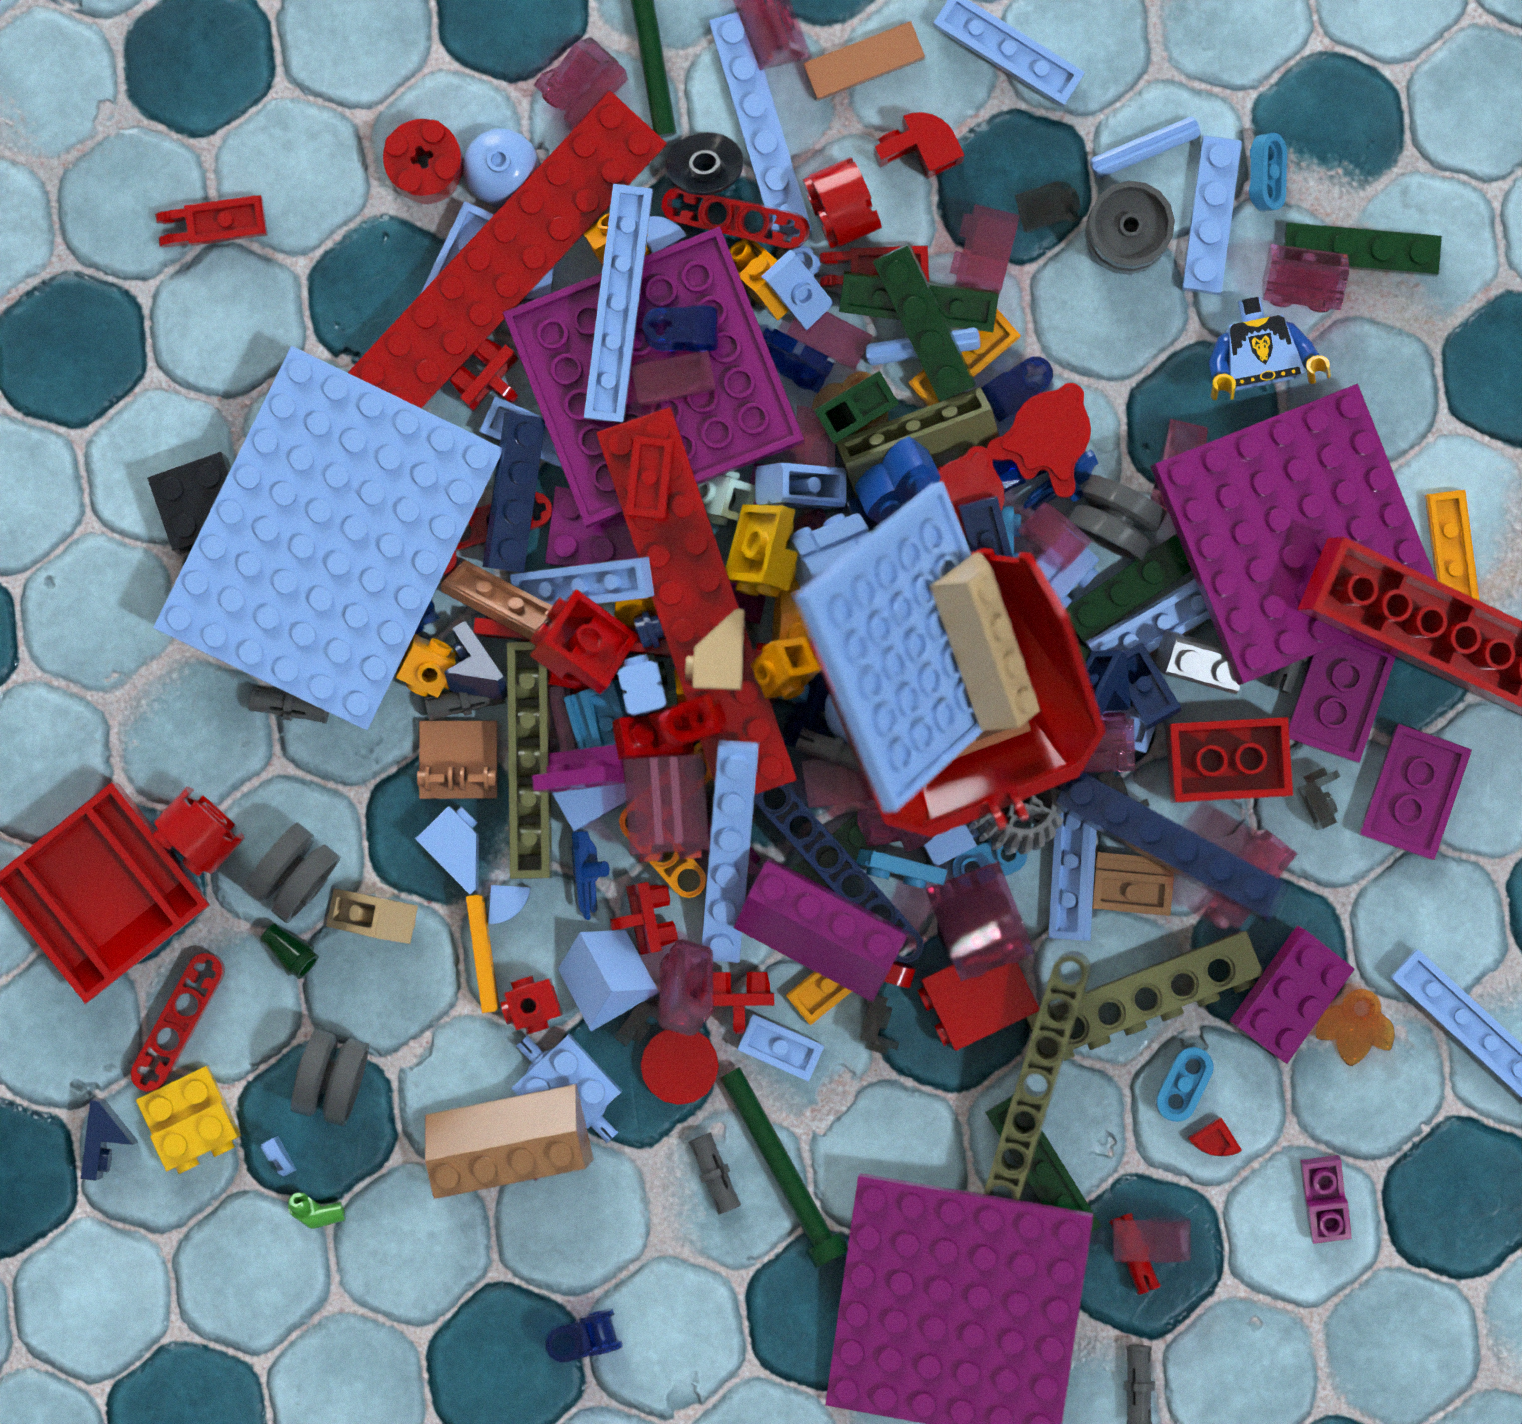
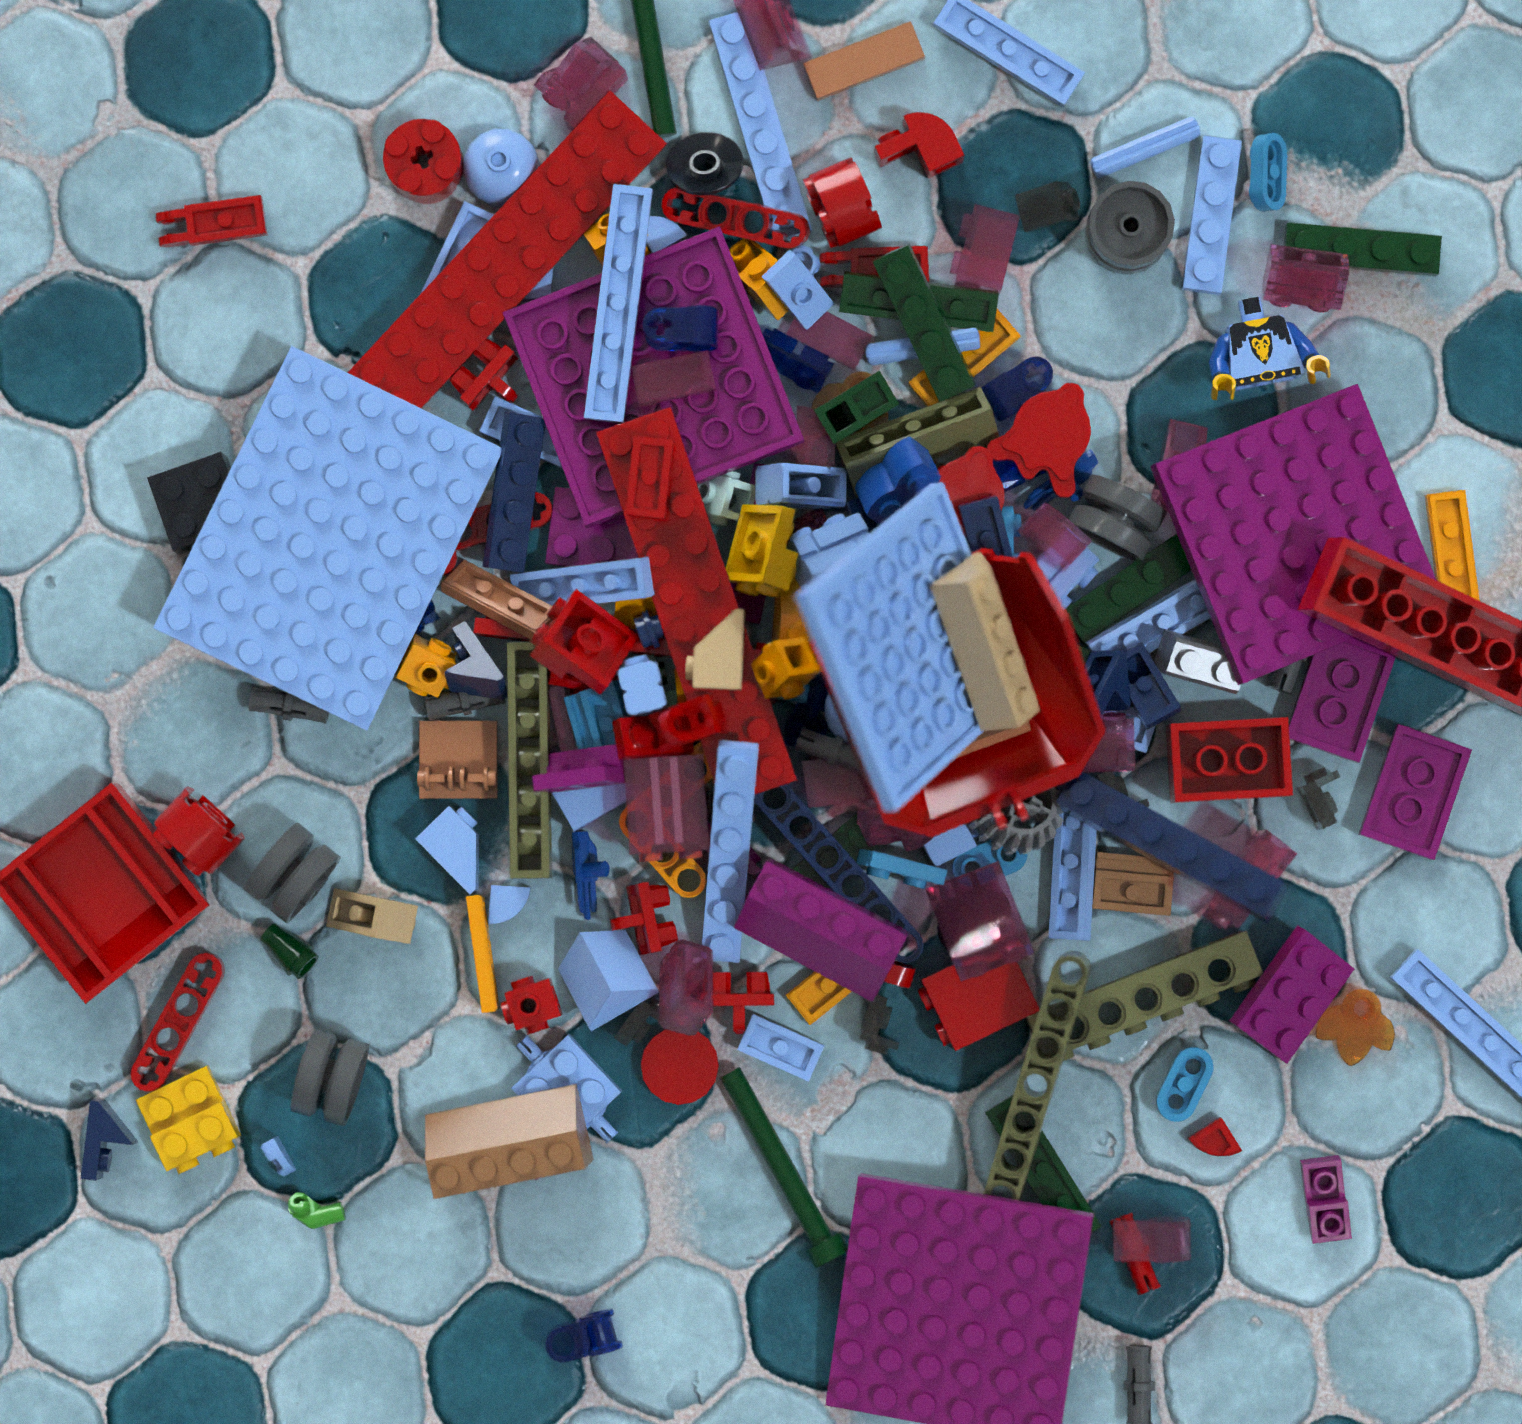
dark grey pin [688,1132,741,1215] -> none

